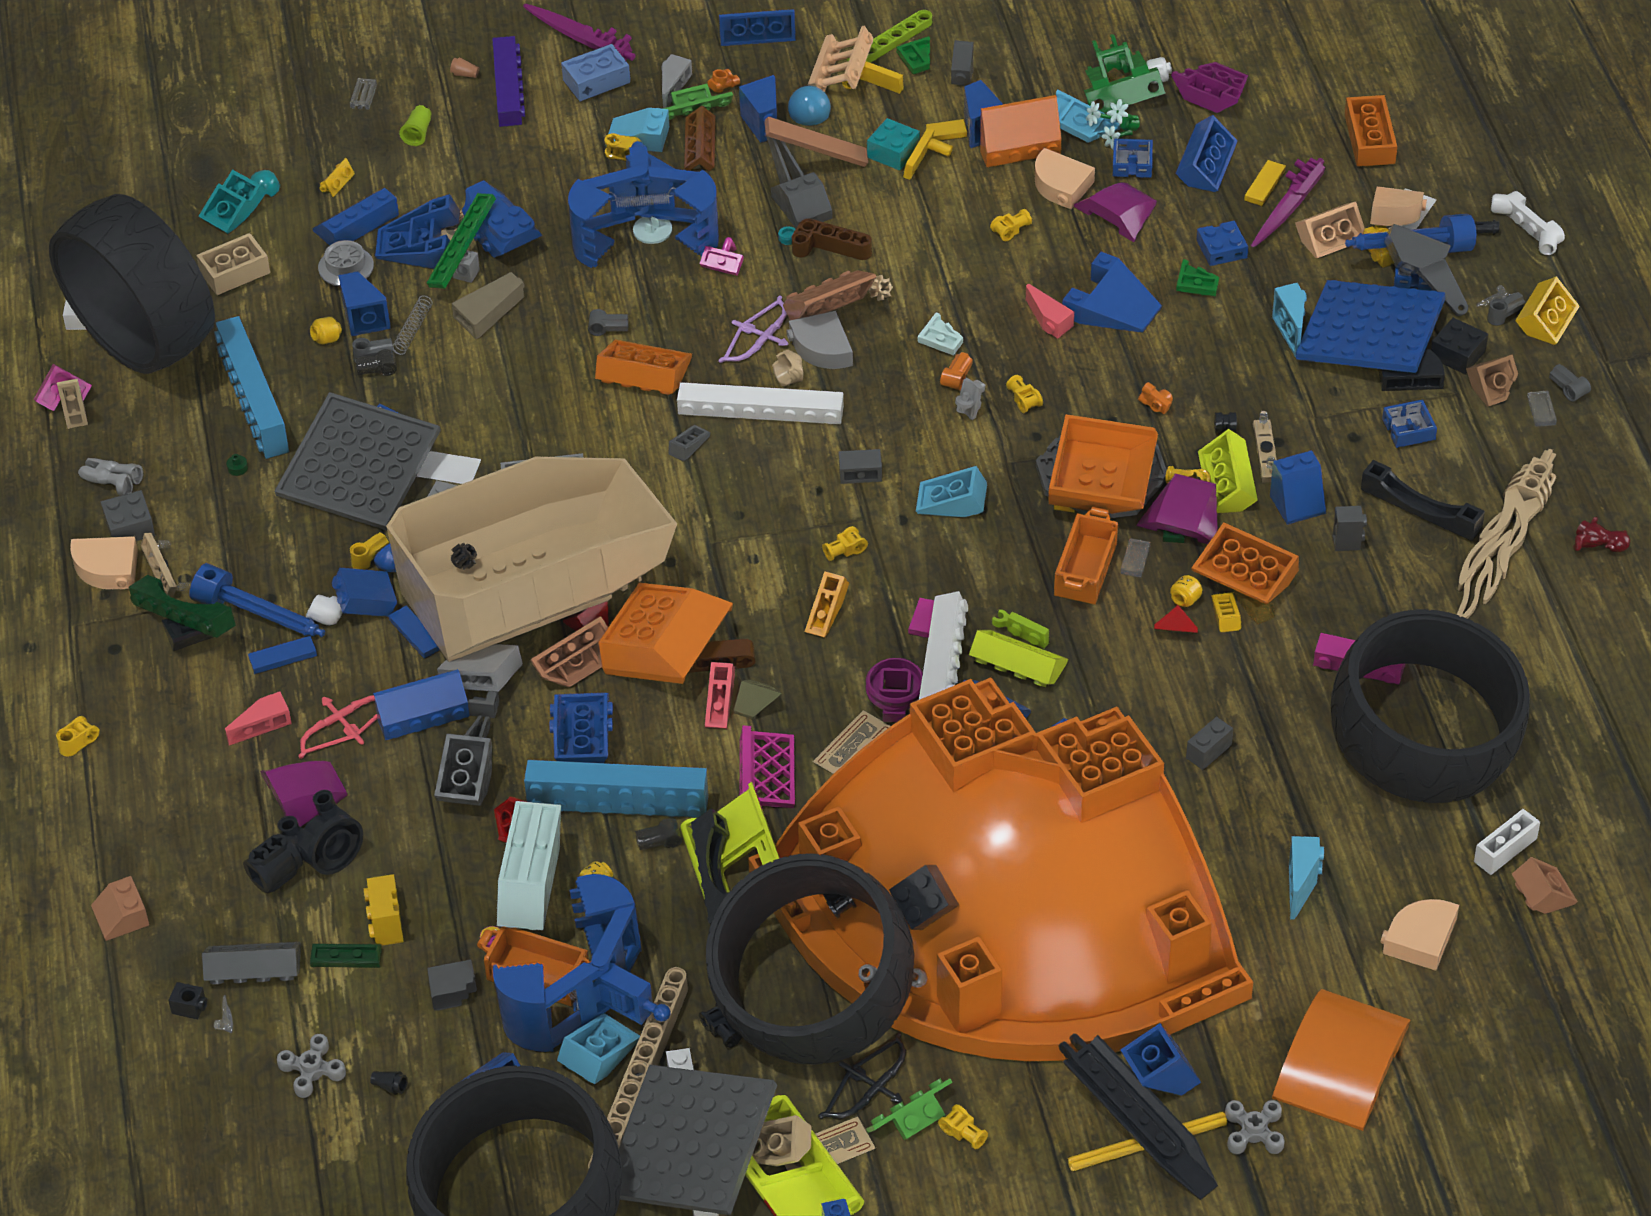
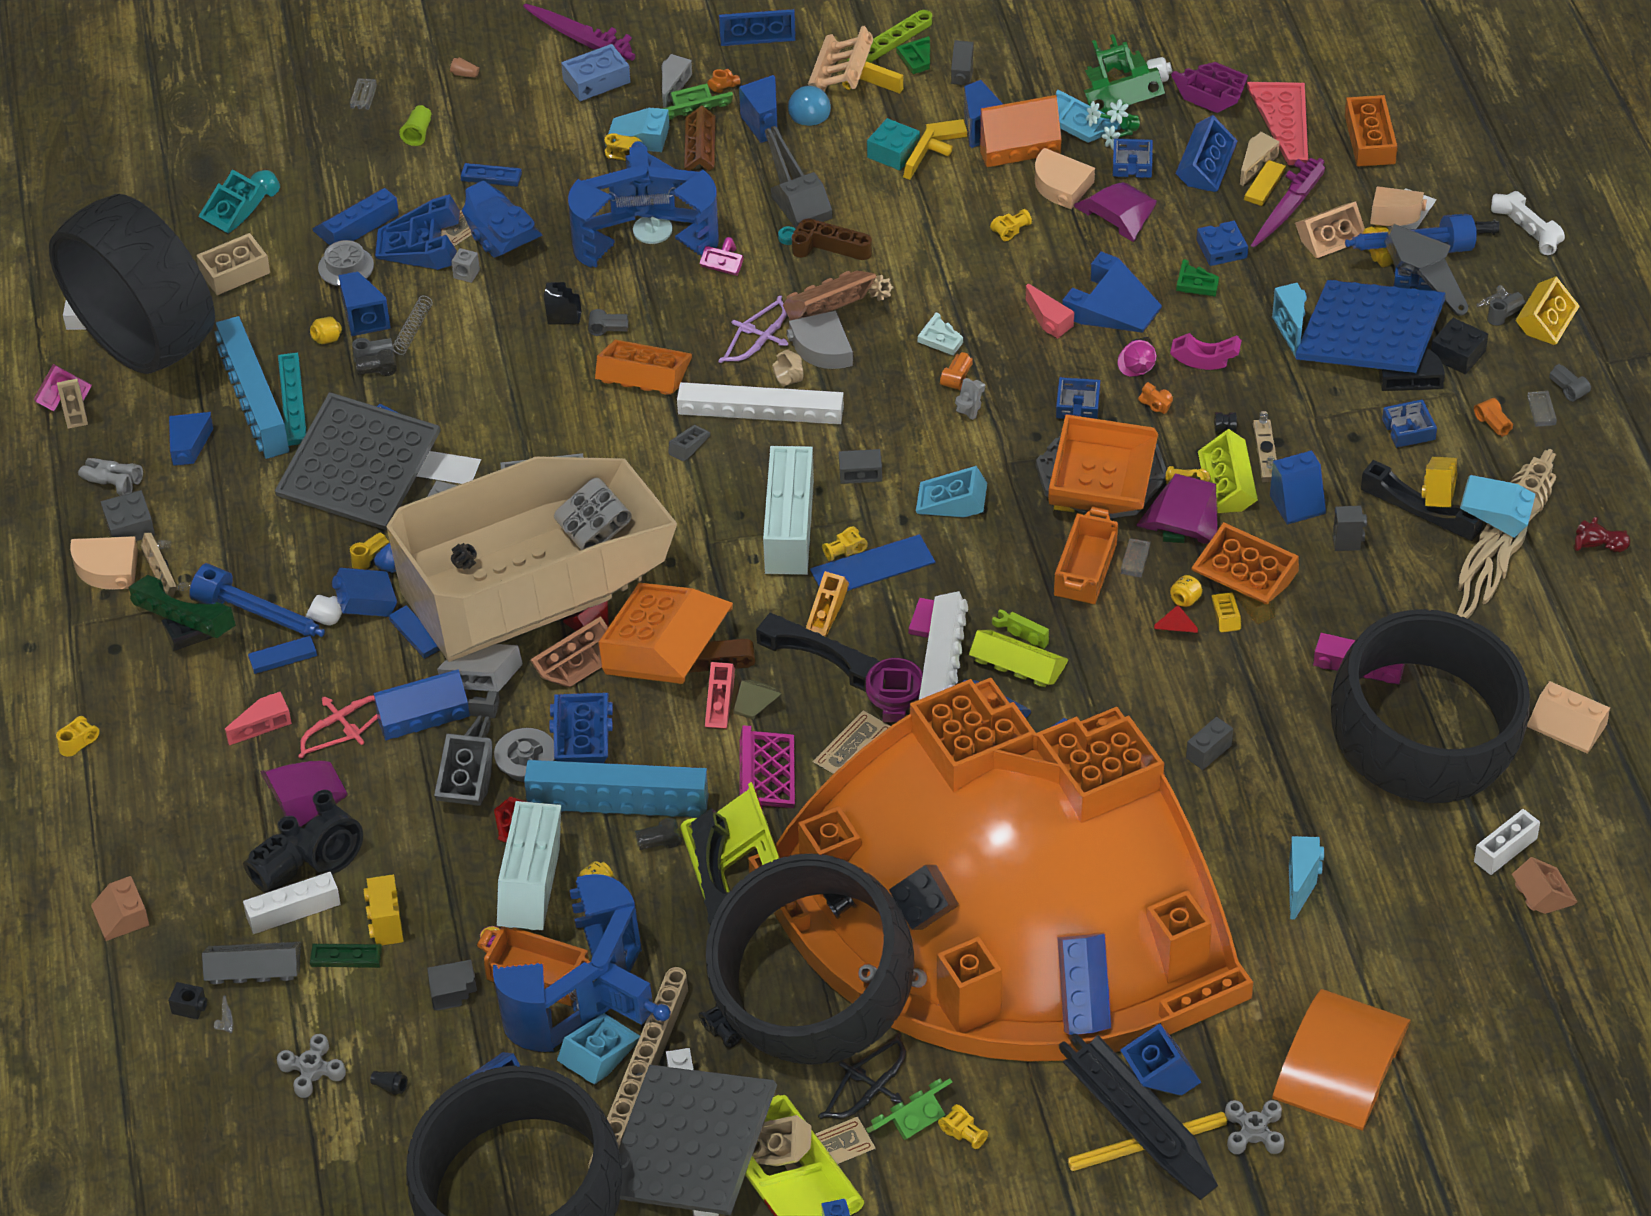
dark green tile [226,454,248,476] -> none
yellow hinge [319,158,355,197] -> none
green tile [427,193,496,289] -> none
dark tan slope [452,272,524,339] -> none
dark purple brick [492,36,525,127] -> none
nougat tile [765,117,868,167] -> none
yellow connector [1006,375,1043,413] -> none
light nougat brick [1381,899,1459,971] -> none
medium nougat slope [1466,355,1518,407] -> none
none -> blue slope [169,412,213,466]
none -> white brick [243,872,341,934]
none -> teal tile [278,352,306,446]
none -> blue tile [460,163,522,187]
none -> light grey wheel [494,728,555,782]
none -> black piece [544,282,582,324]
none -> light grey connector [554,478,632,550]
none -> black arch [756,612,880,692]
none -> light aqua brick [763,446,814,575]
none -> blue window [810,534,935,591]
none -> blue piece [1056,377,1100,419]
none -> blue slope [1057,933,1111,1035]
none -> dark pink piece [1117,337,1157,377]
none -> dark pink arch [1170,333,1241,370]
none -> tan slope [1240,132,1280,186]
none -> coral wing [1247,82,1308,165]
none -> yellow wedge [1422,457,1457,507]
none -> medium azure slope [1460,475,1536,538]
none -> orange piece [1474,398,1513,437]
none -> light nougat slope [1527,681,1610,754]

